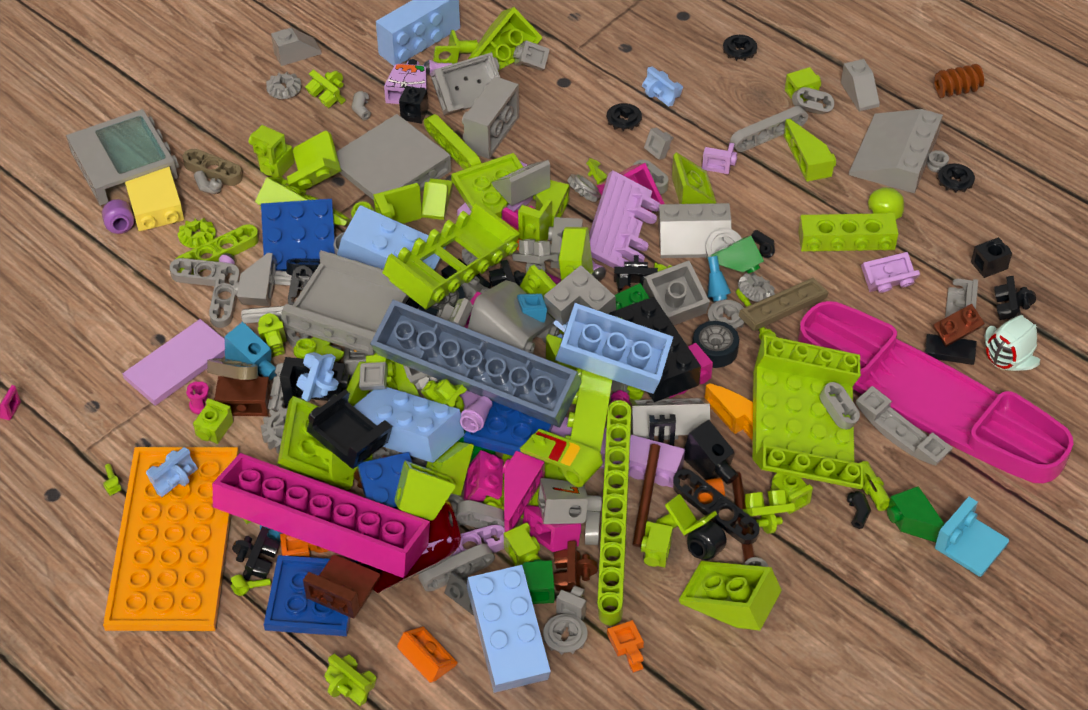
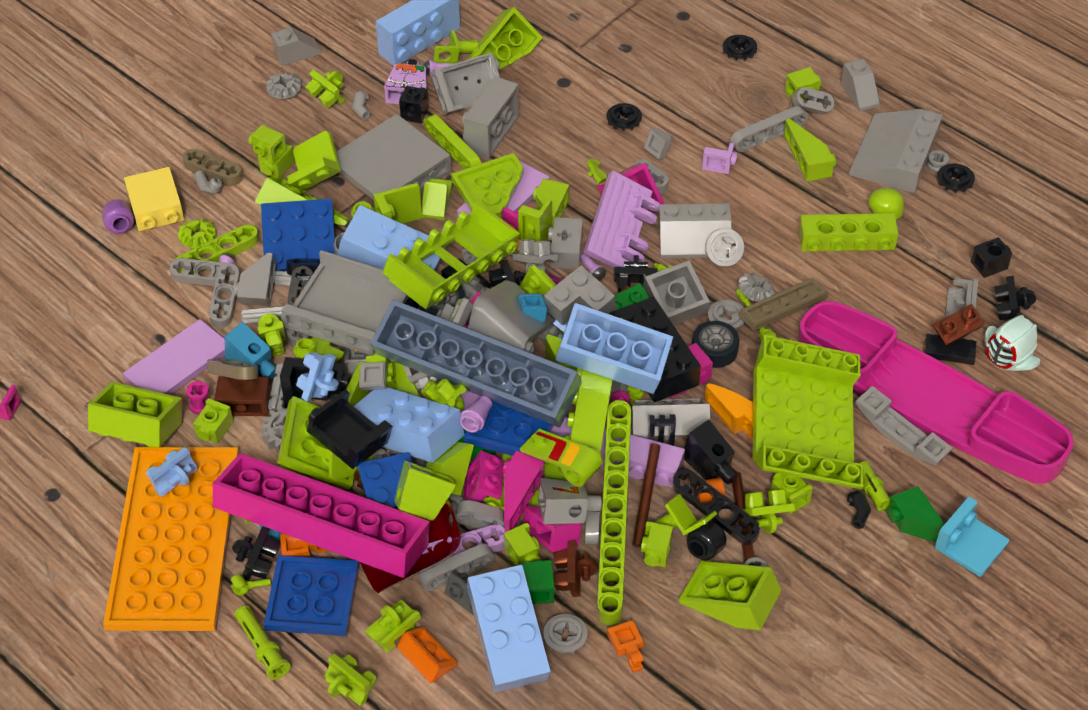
panel [66,109,179,206] -> none
lime hand [103,464,122,496] -> none
copper bracket [303,554,380,619] -> none
light grey slope [492,160,550,206] -> none
light grey bracket [513,41,550,71] -> none
light grey tile [556,586,586,621] -> none
lime slope [559,227,594,281] -> none
light grey gear [567,174,600,202] -> none
light blue hips [642,66,683,107] -> none
lime slope [672,152,717,204] -> none
slope [706,236,764,274] -> none
dark azure cone [708,256,731,301] -> none
black arm [751,230,775,258] -> none
light grey beam [820,382,860,430] -> none
lavender bracket [861,252,920,293] -> none
dark orange piece [934,64,984,98] -> none
none -> lime brick [88,382,182,448]
none -> lime pin [234,606,291,680]
none -> lime hips [365,600,421,652]

